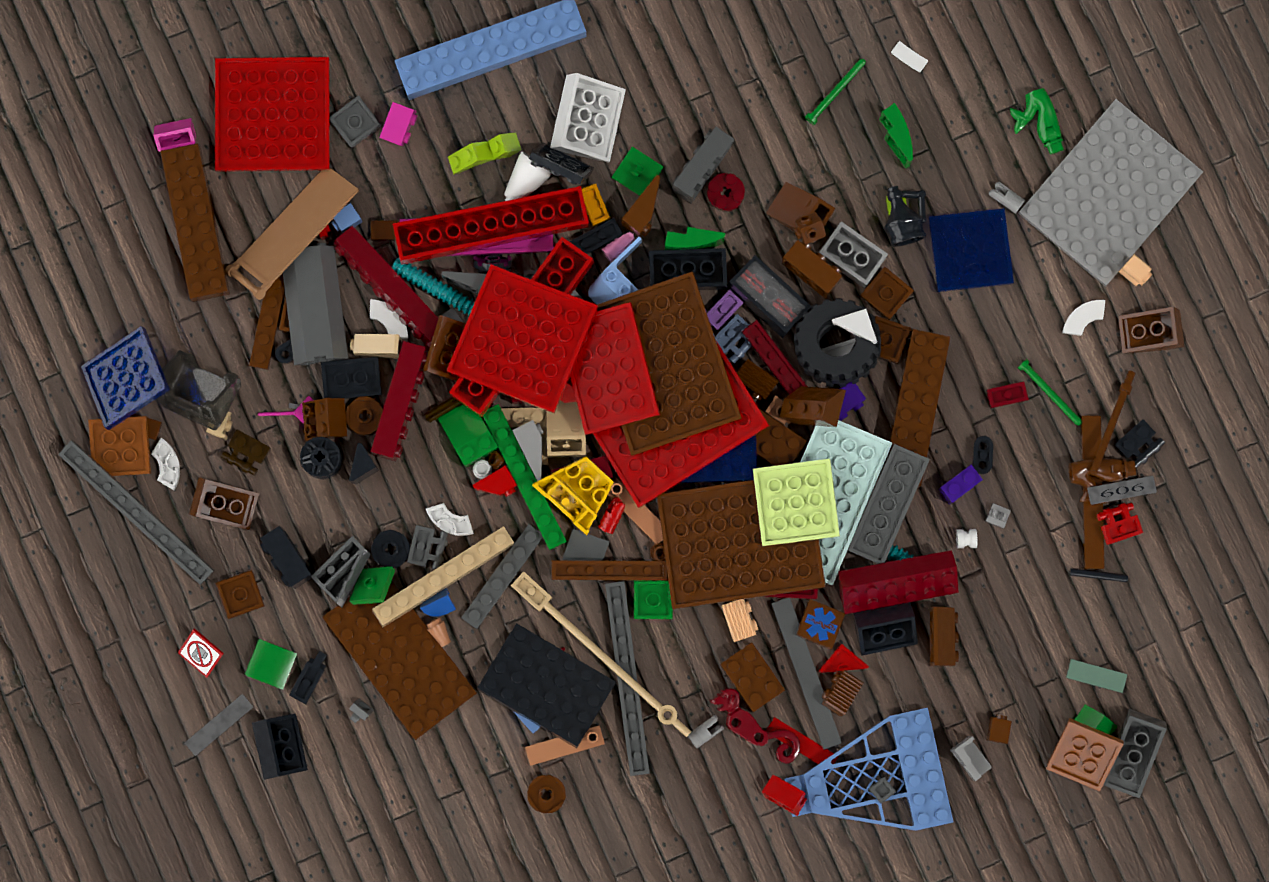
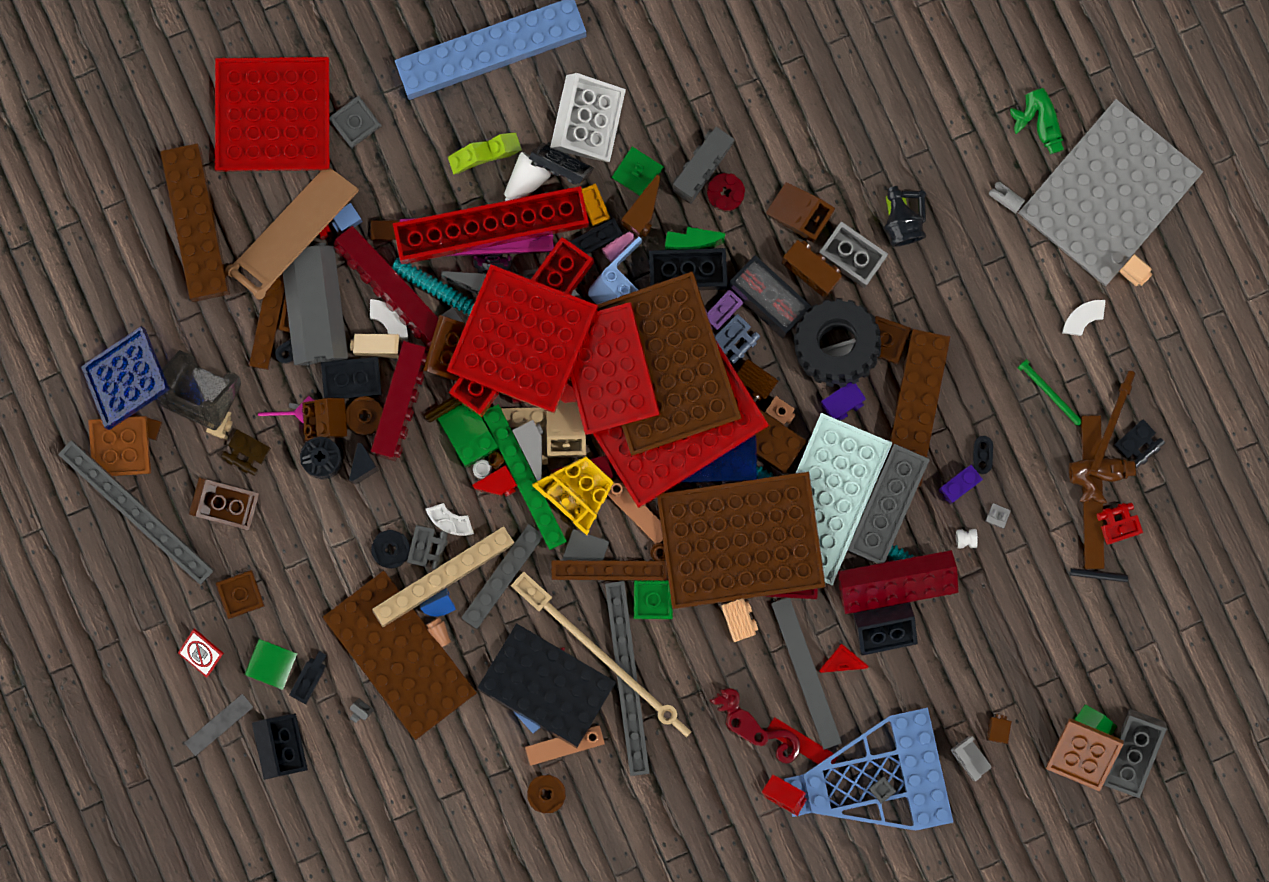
white tile [151,438,180,491] -> none
dark pink brick [153,118,196,152] -> none
black brick [260,526,313,589] -> none
dark grey wedge [311,536,371,608] -> none
green plate [350,566,395,605] -> none
dark pink brick [379,102,418,146] -> none
red hinge [598,496,625,534] -> none
light grey hinge [688,715,724,749] -> none
reddish brown brick [720,643,785,713] -> none
dark red tile [741,320,808,395] -> none
yellowish green plate [753,459,840,546] -> none
reddish brown slope [779,386,846,427] -> none
reddish brown brick [794,212,826,245] -> none
reddish brown tile [796,599,845,650] -> none
green bar [805,59,866,125] -> none
reddish brown brick [821,670,864,716] -> none
white tile [832,309,877,344] -> none
reddish brown plate [860,267,914,320] -> none
green slope [879,103,913,169] -> none
white sticker [891,41,928,72] -> none
clear blue plate [928,208,1014,293] -> none
reddish brown slope [929,607,959,666] -> none
dark red plate [986,381,1029,409] -> none
sand green tile [1066,659,1127,693] -> none
flat silver sticker [1087,476,1157,505] -> none
reddish brown slope [1118,307,1184,354] -> none

